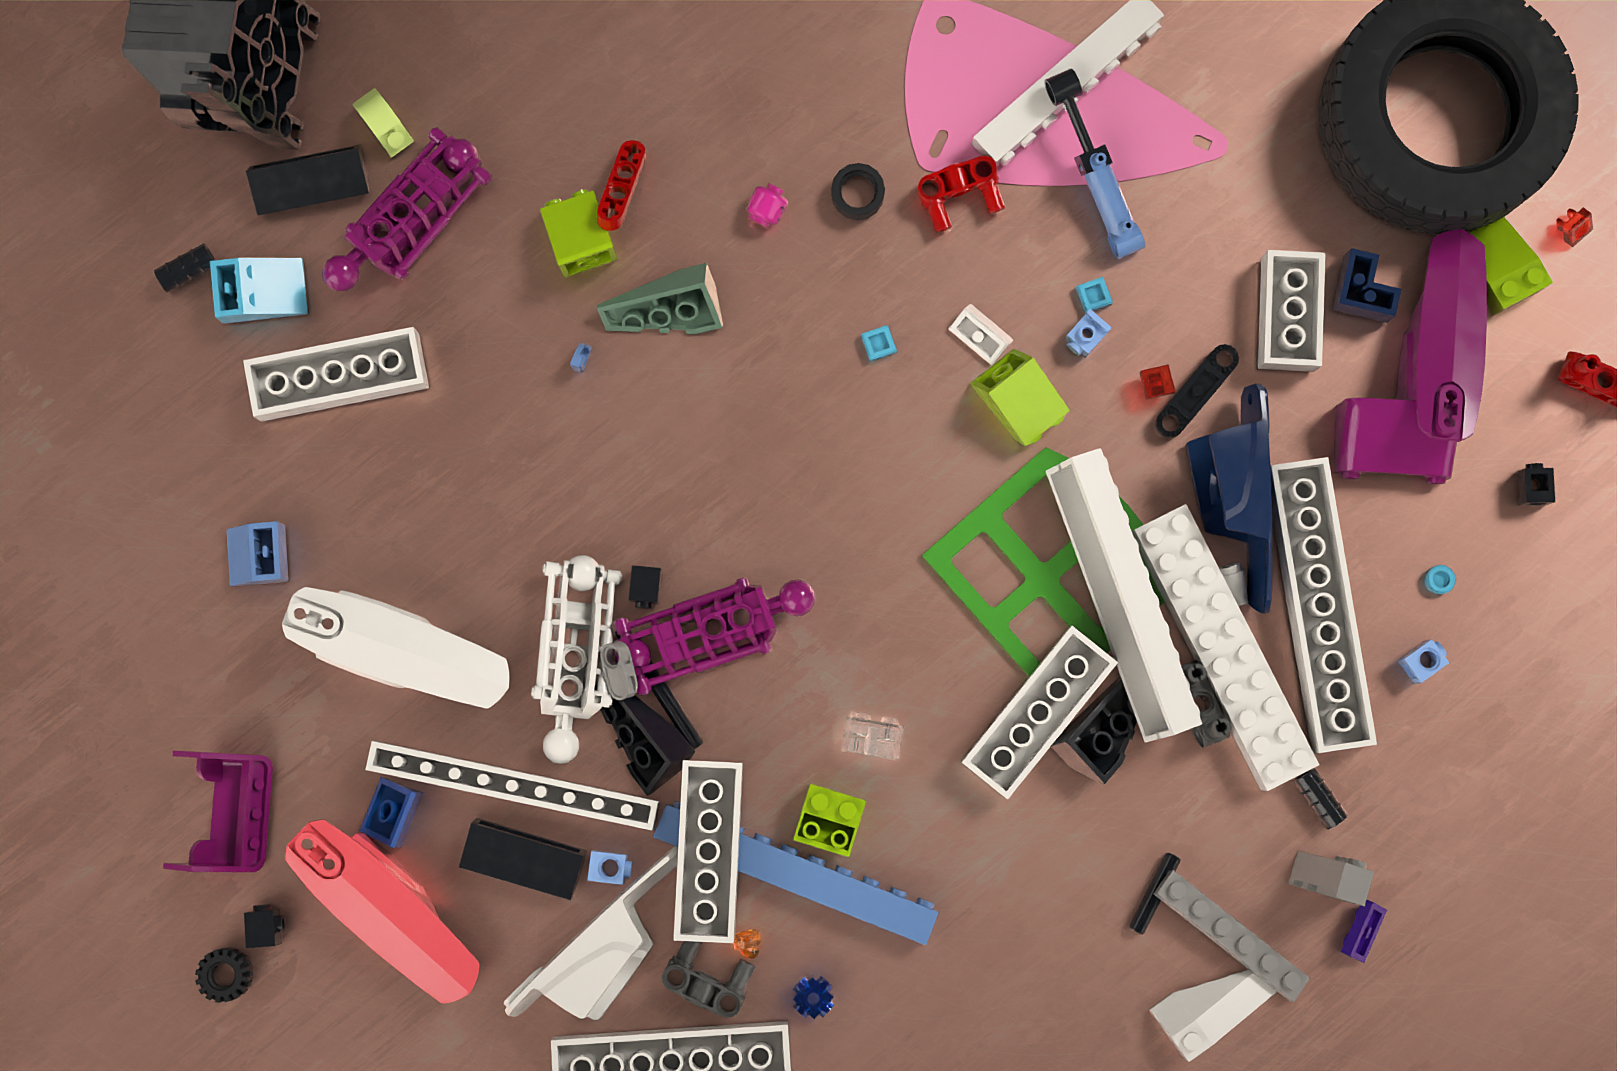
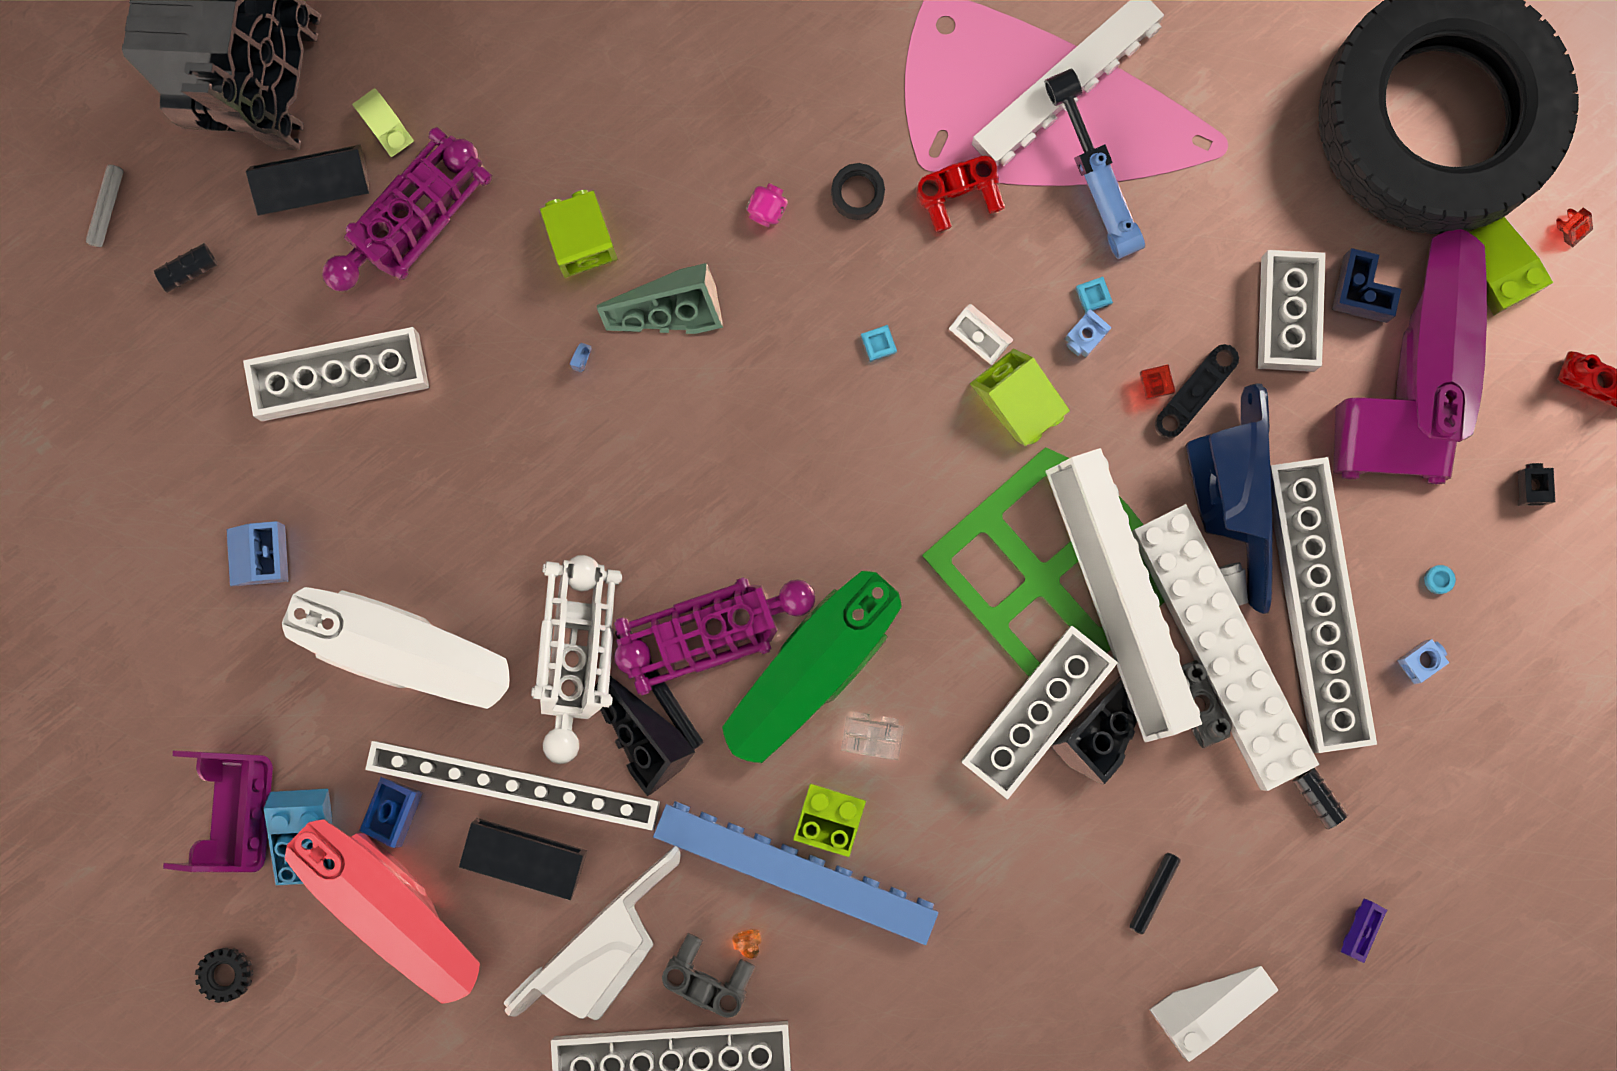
slope [210,258,308,324] -> none
black brick [244,904,285,948] -> none
light blue brick [587,850,632,885] -> none
red beam [597,140,645,231] -> none
light grey piece [600,641,638,700] -> none
black brick [629,565,663,609] -> none
white brick [674,760,743,943] -> none
clear blue brick [792,974,834,1019] -> none
light grey plate [1154,870,1310,1002] -> none
light grey wedge [1288,850,1374,906] -> none
none -> light grey axle [86,165,123,247]
none -> dark azure slope [264,789,334,885]
none -> green piece [722,571,902,763]

